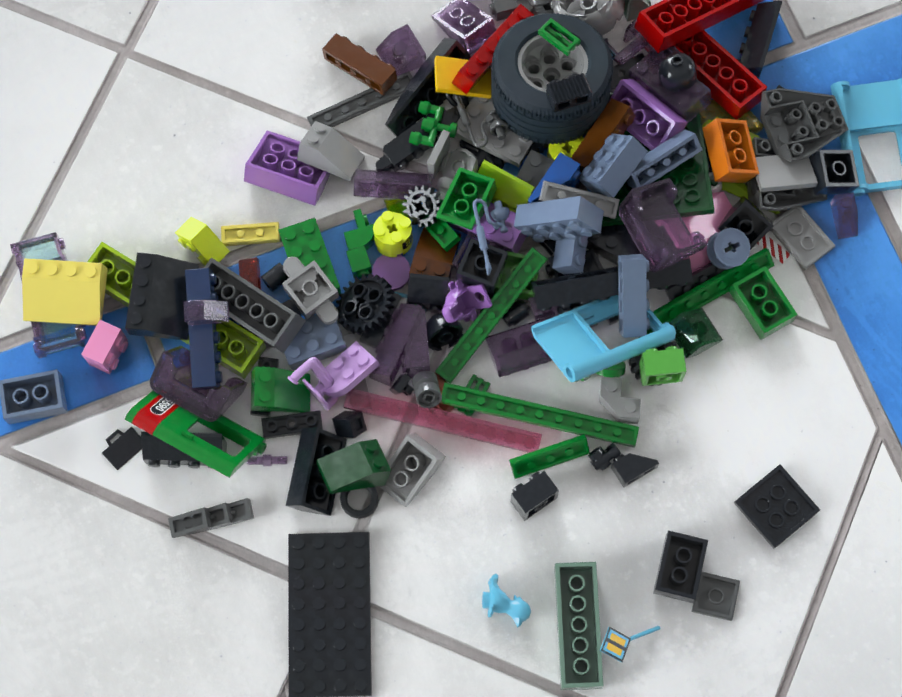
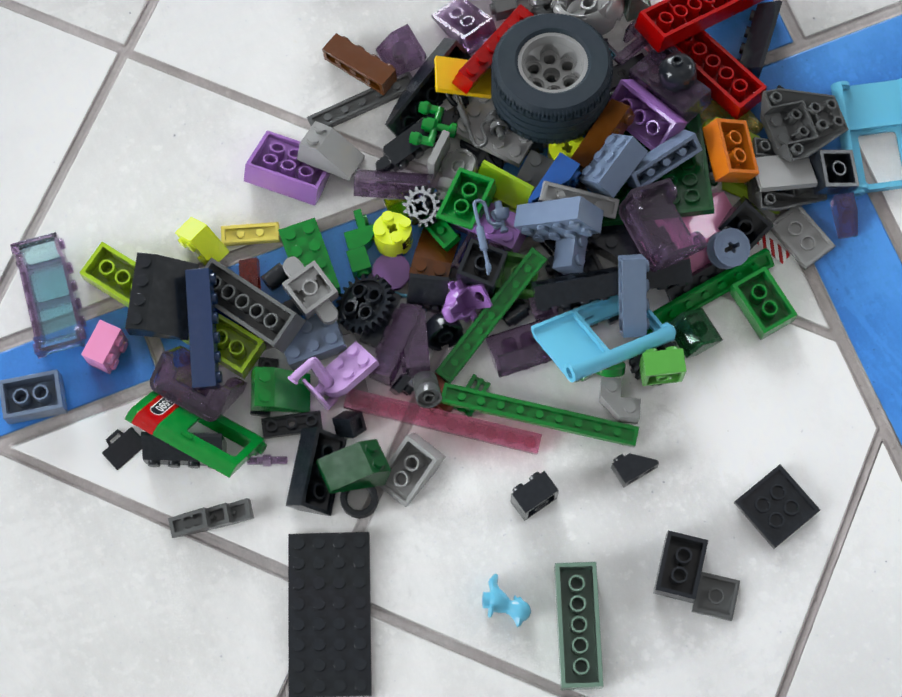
light yellow slope [22,258,108,326] -> none
clear purple slope [183,300,229,326] -> none
green tile [509,434,590,479] -> none
green tile [538,18,581,56] -> none
black brick [546,73,592,112] -> none
black plate [588,443,621,471] -> none
piece [600,626,660,662] -> none

